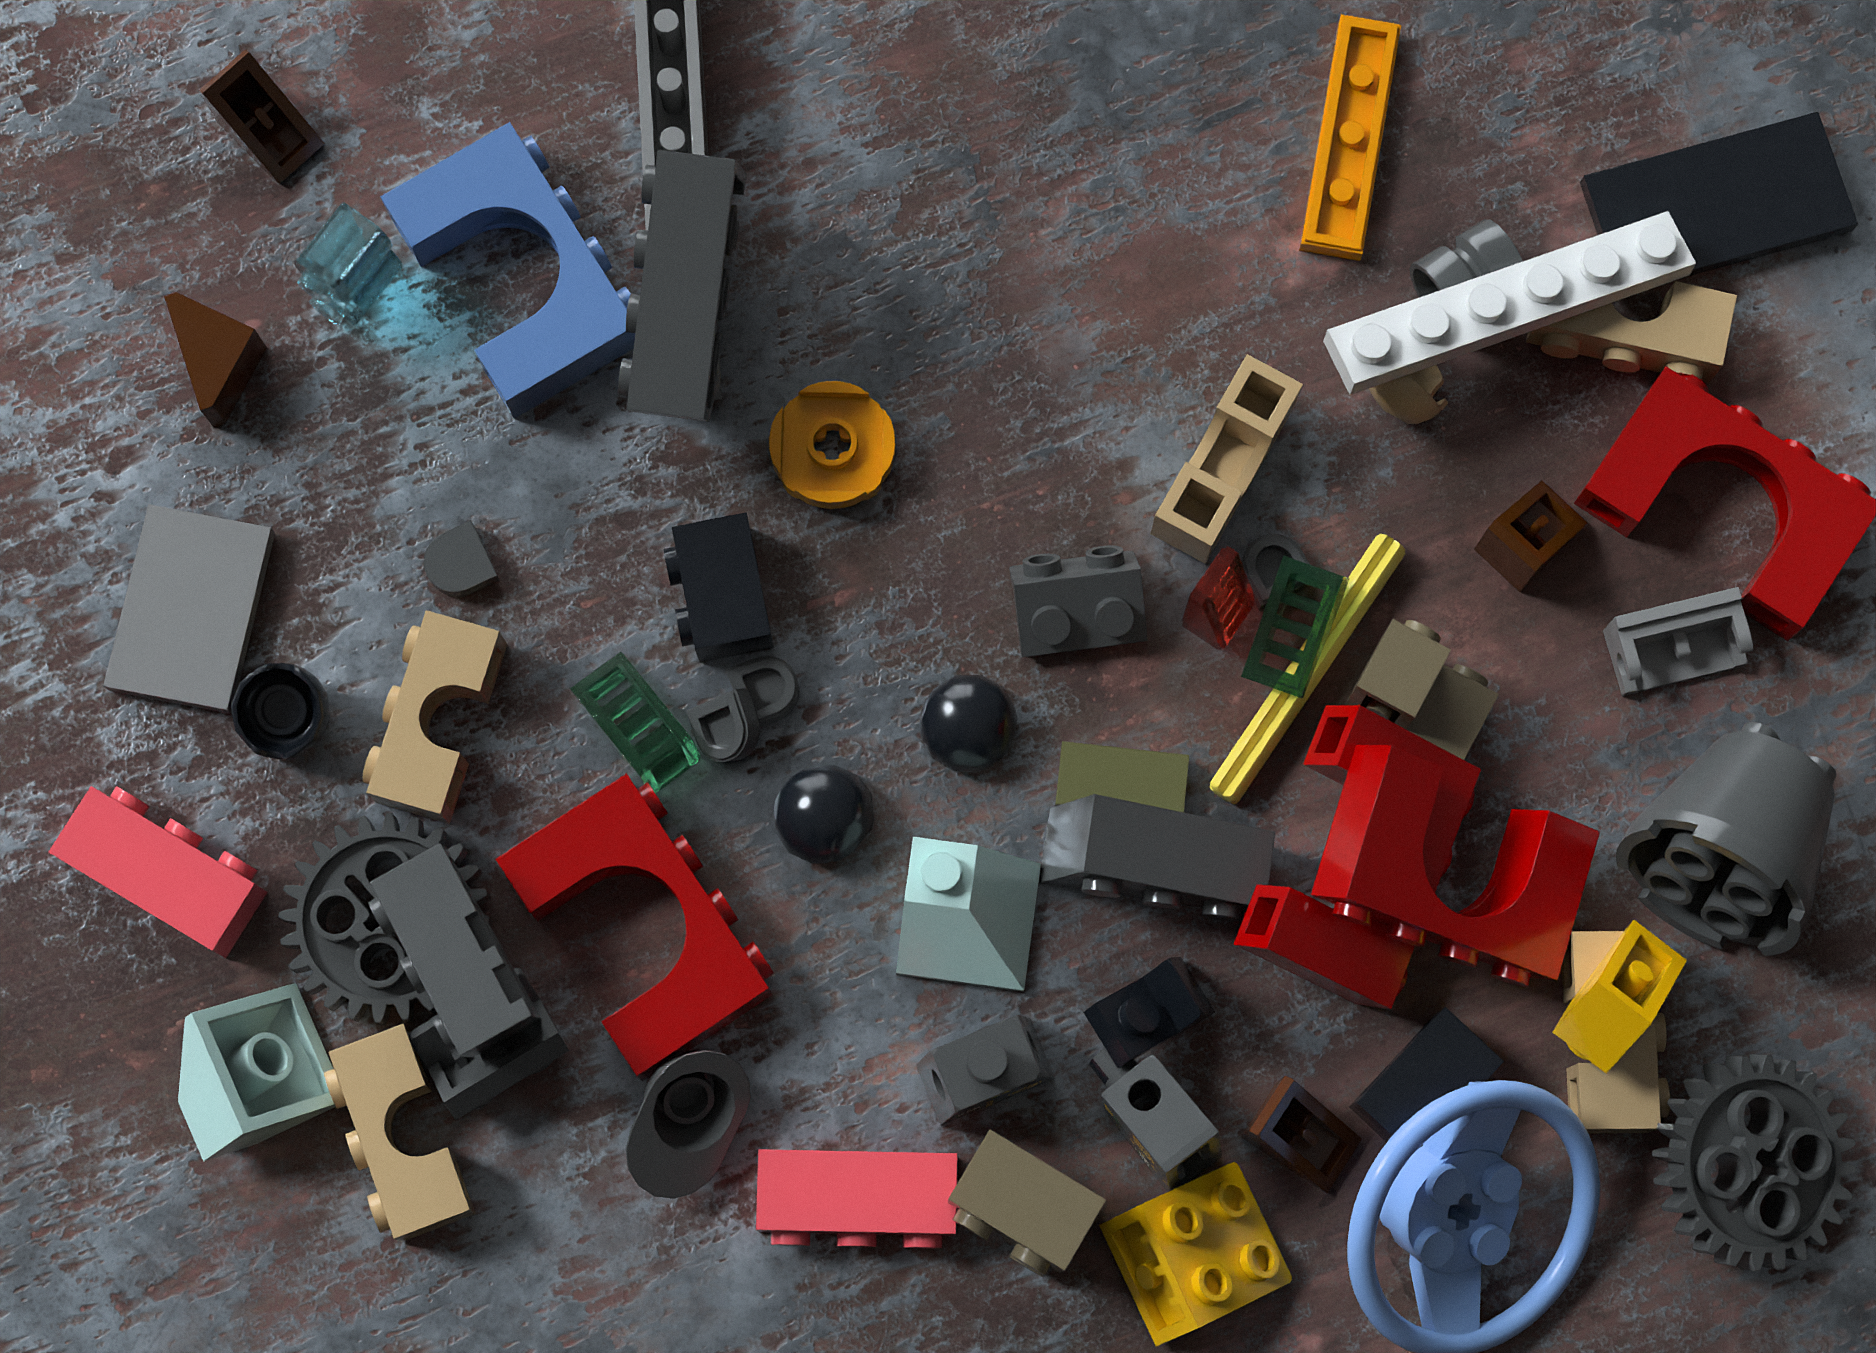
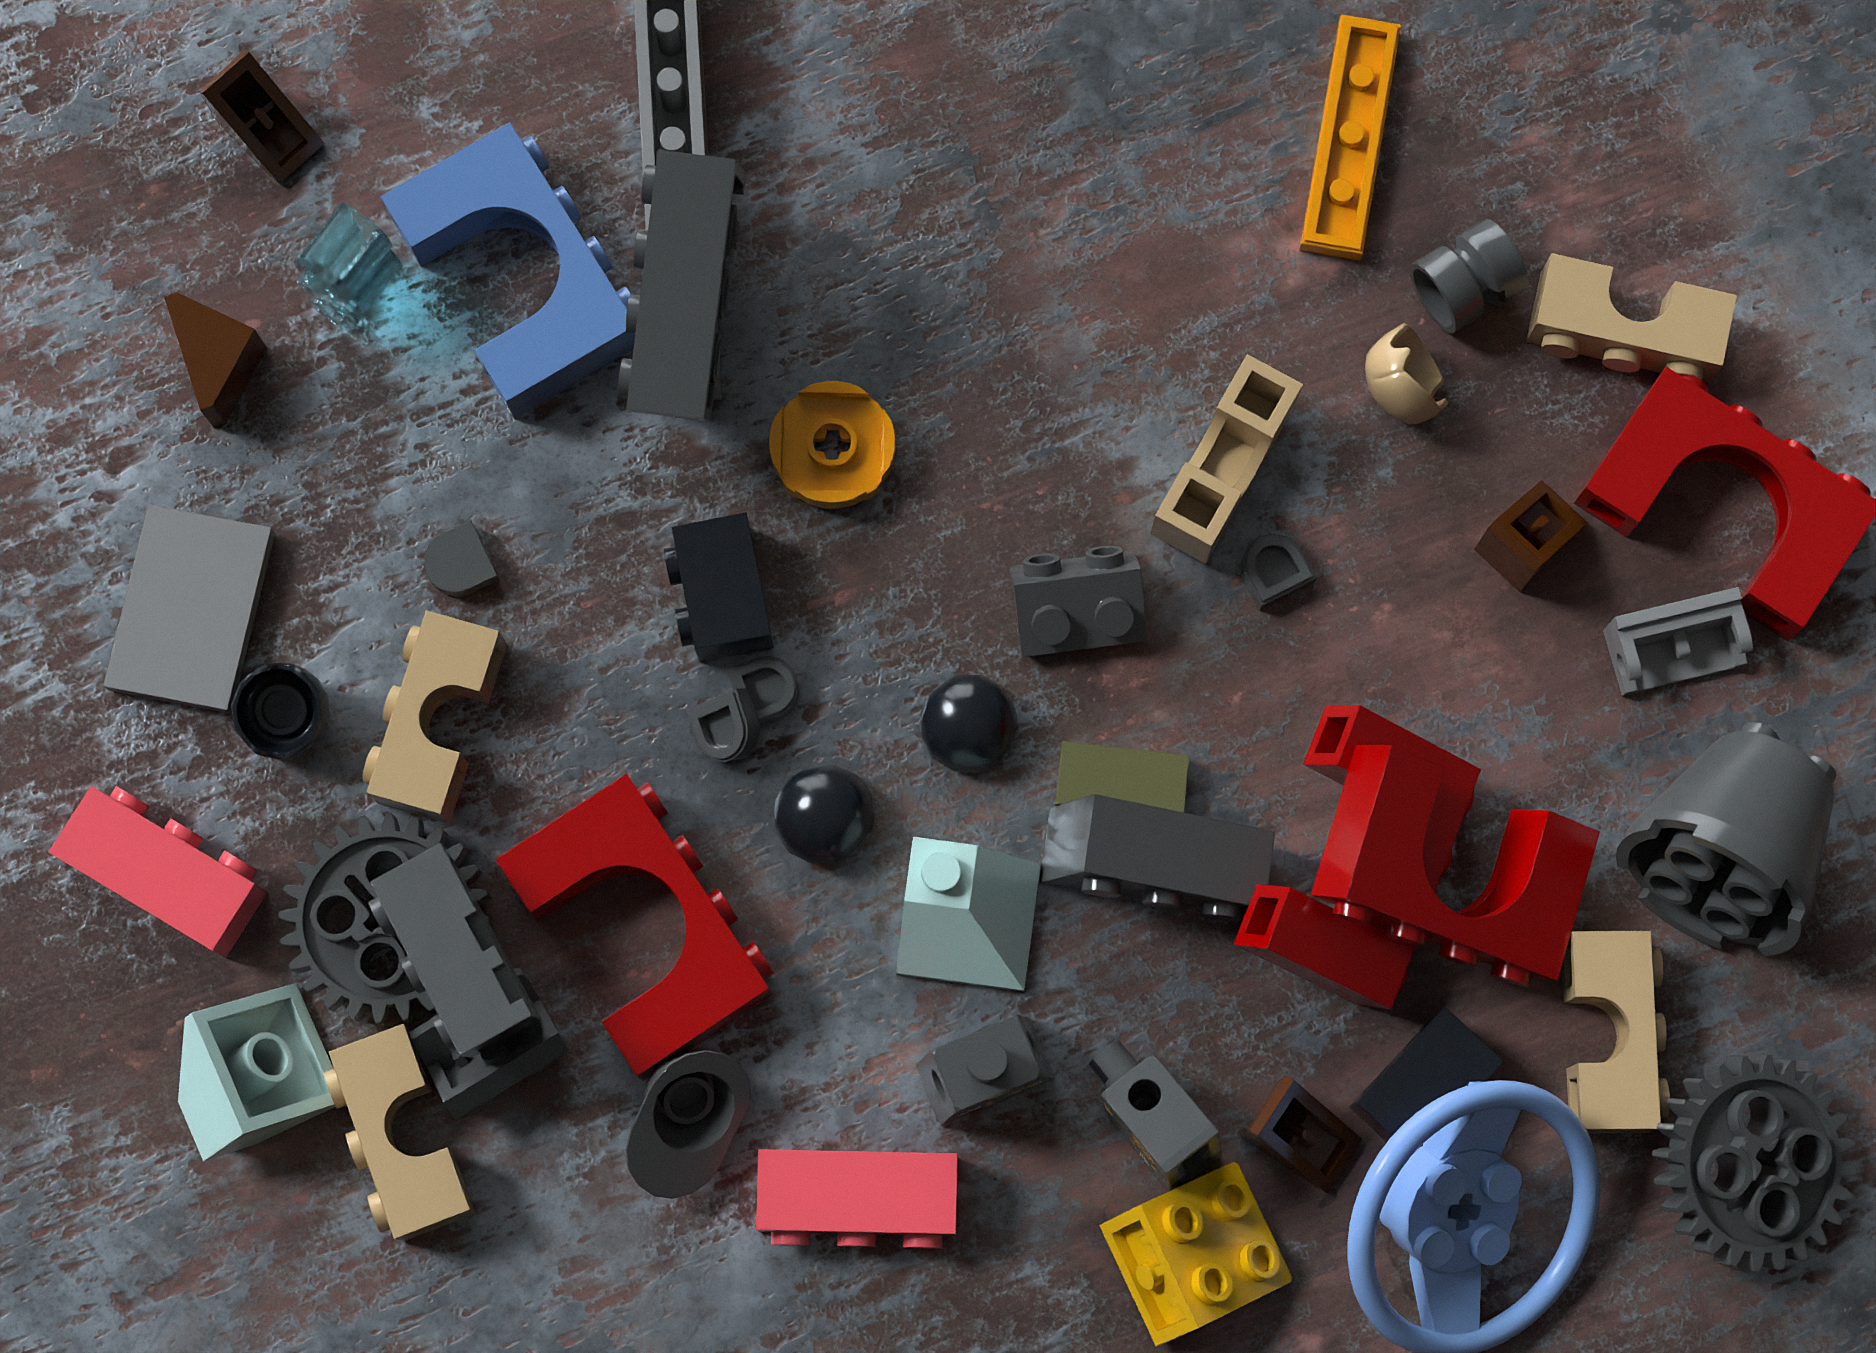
clear green slope [570,652,701,793] -> none
dark tan brick [948,1130,1106,1277] -> none
black slope [1083,957,1215,1068] -> none
clear red slope [1182,546,1254,650] -> none
light yellow axle [1210,534,1405,804] -> none
clear green slope [1241,556,1350,698] -> none
white plate [1323,211,1696,395] -> none
dark tan brick [1345,619,1499,760] -> none
yellow slope [1553,920,1687,1074] -> none
black tile [1580,112,1858,280] -> none

